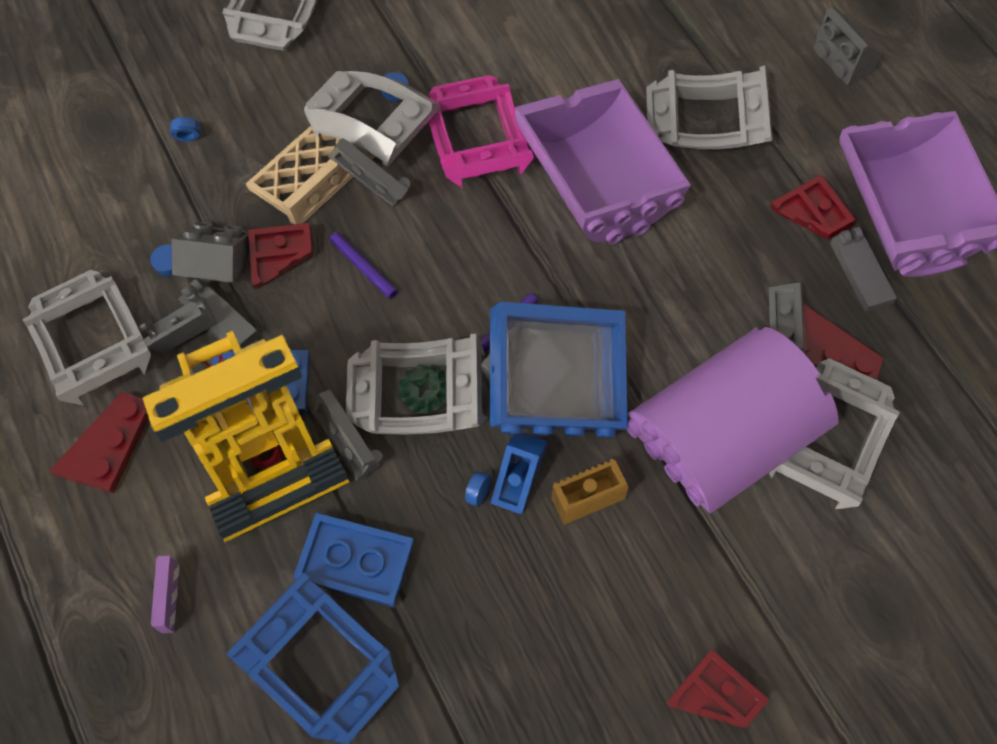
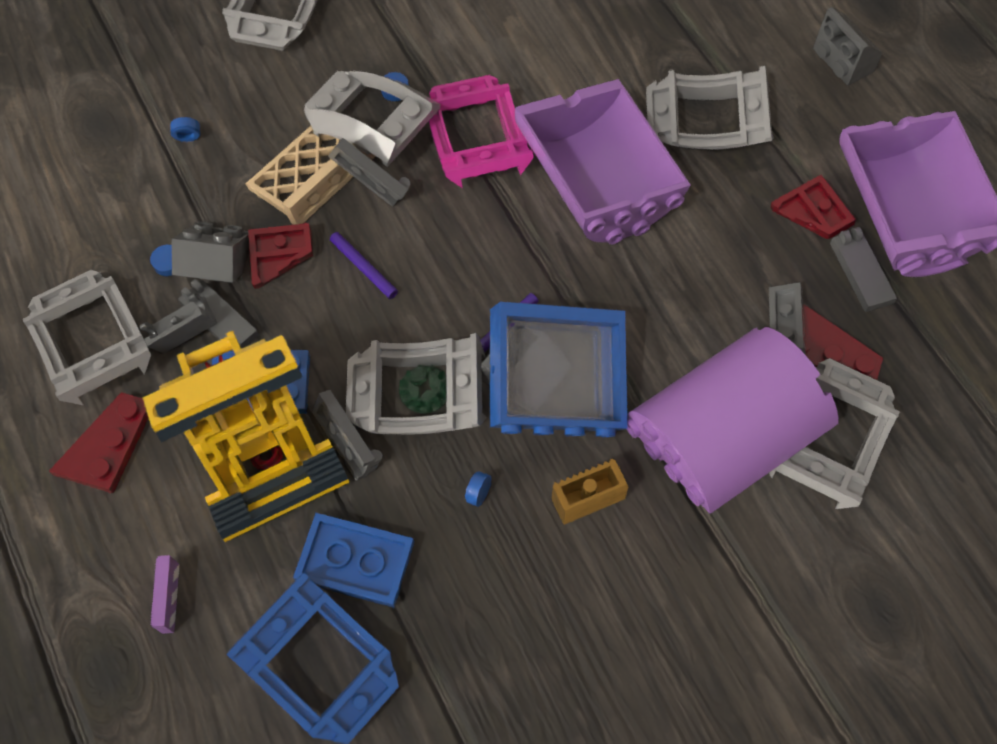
blue slope [491,432,548,515] -> none
dark red wing [666,649,769,728] -> none

